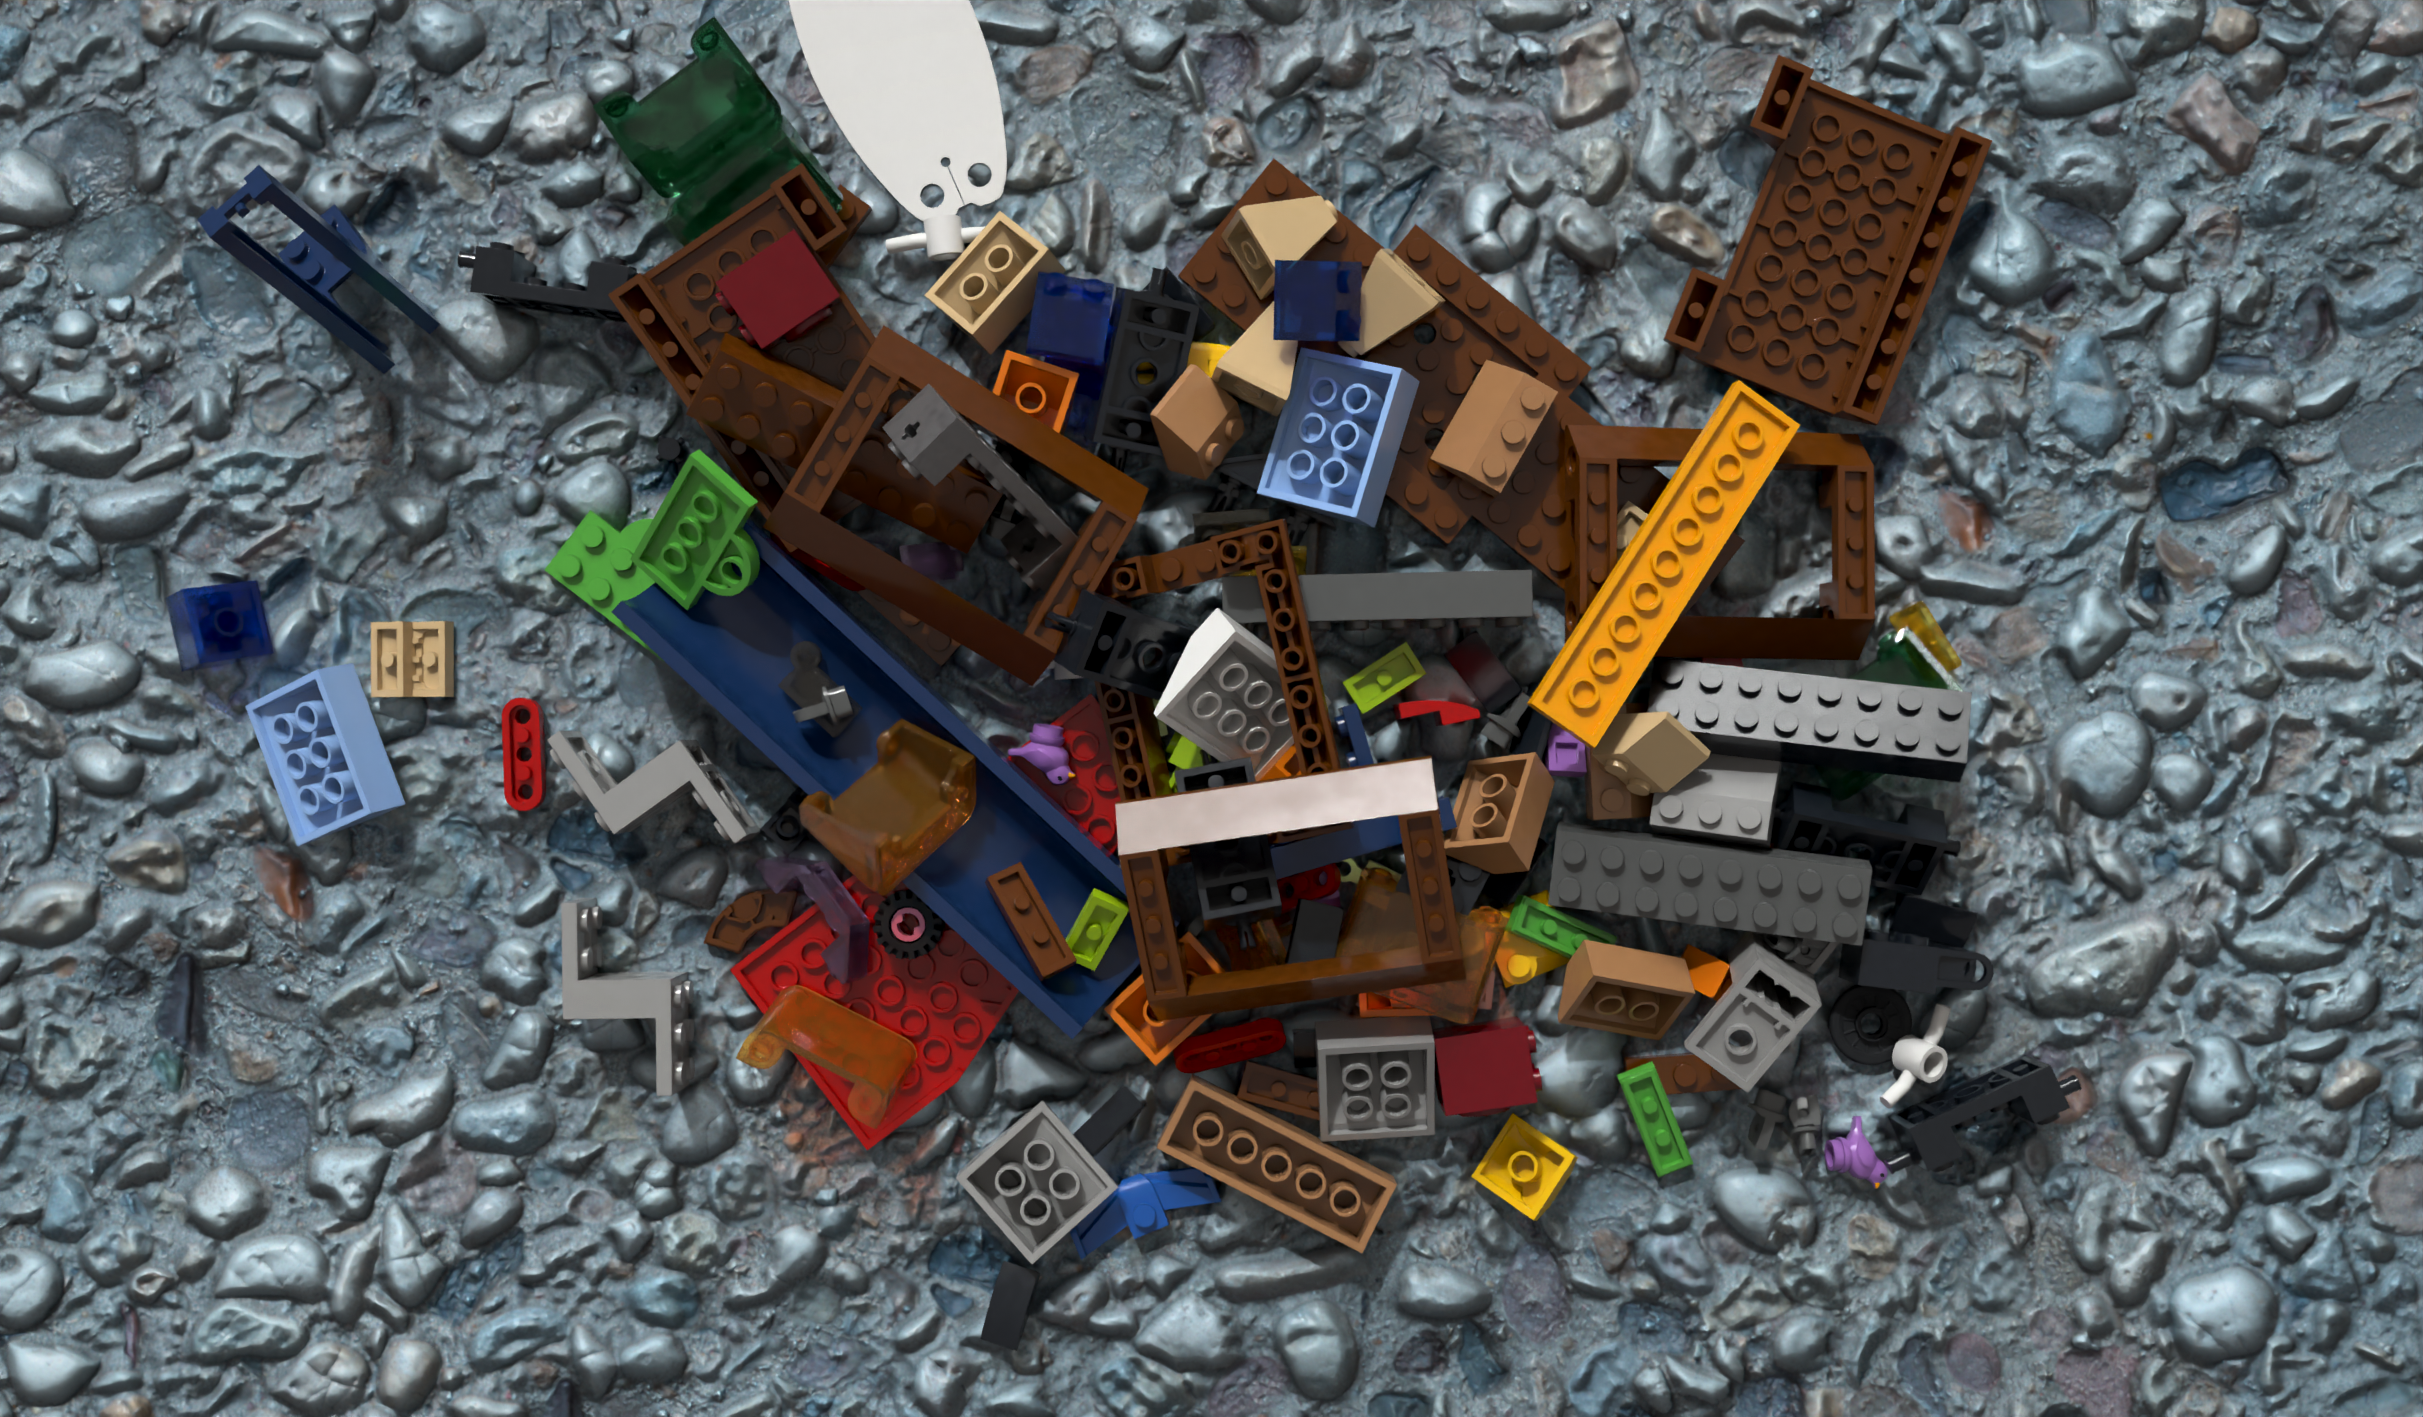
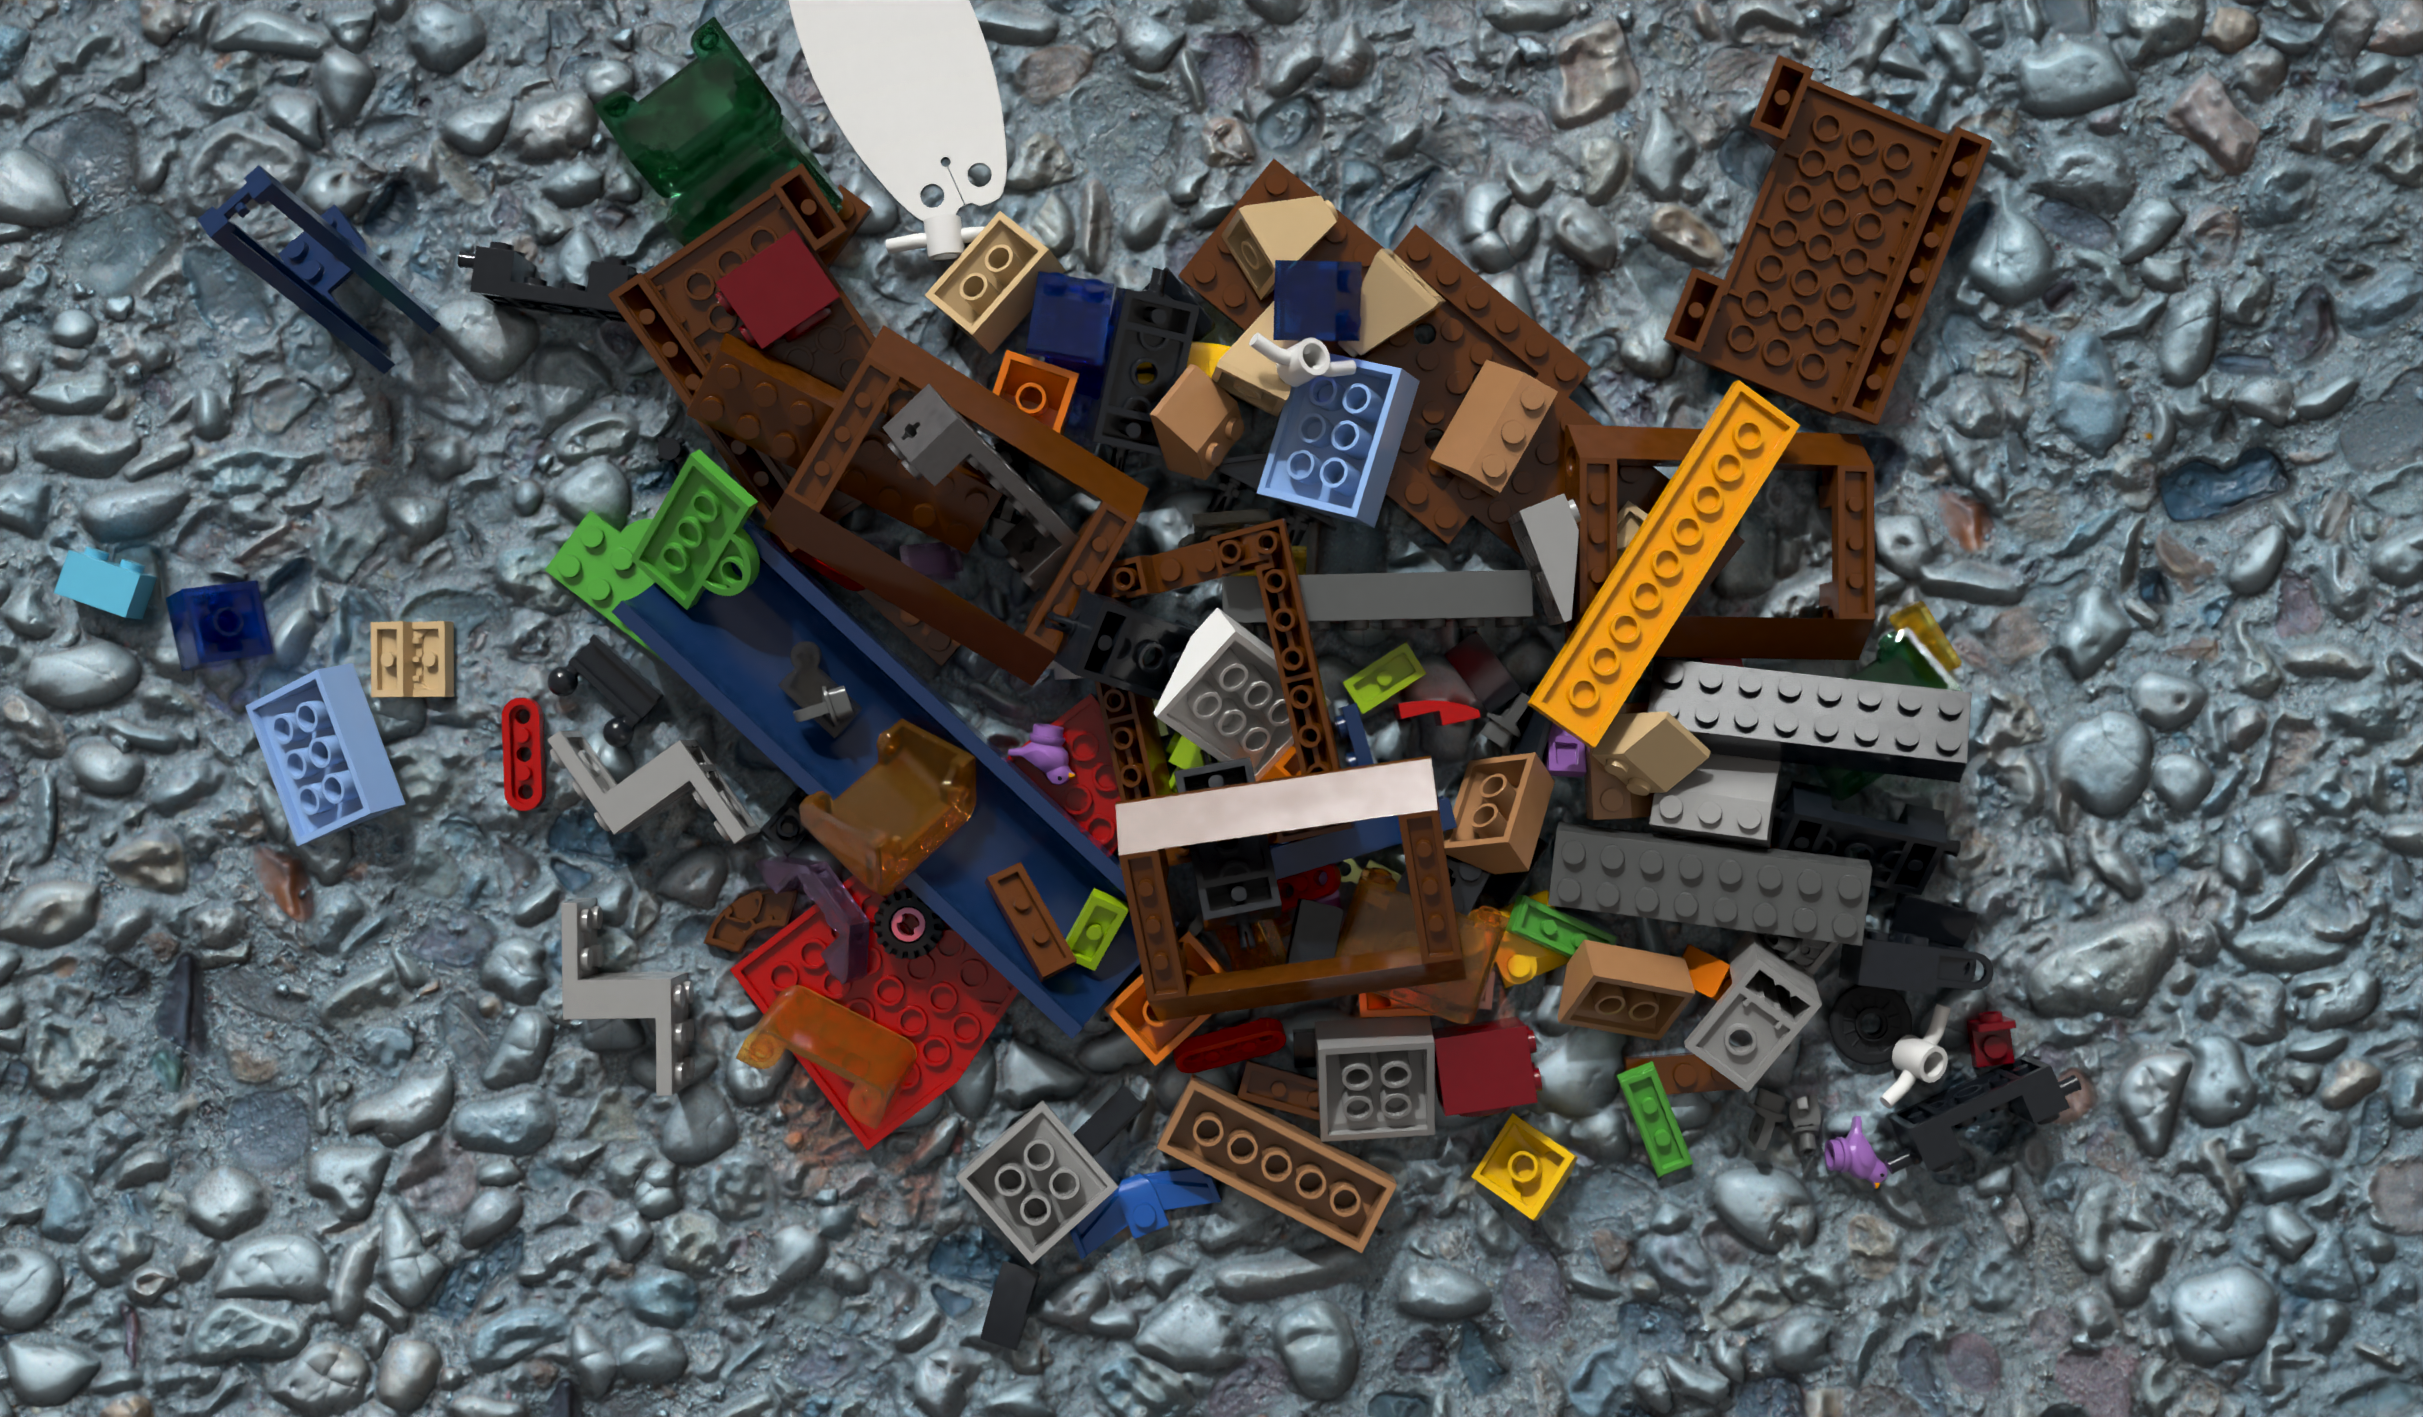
none -> medium azure piece [54,546,157,619]
none -> black gear [547,634,664,748]
none -> white piece [1249,333,1356,387]
none -> light grey slope [1507,493,1581,625]
none -> dark red bracket [1967,1011,2016,1067]

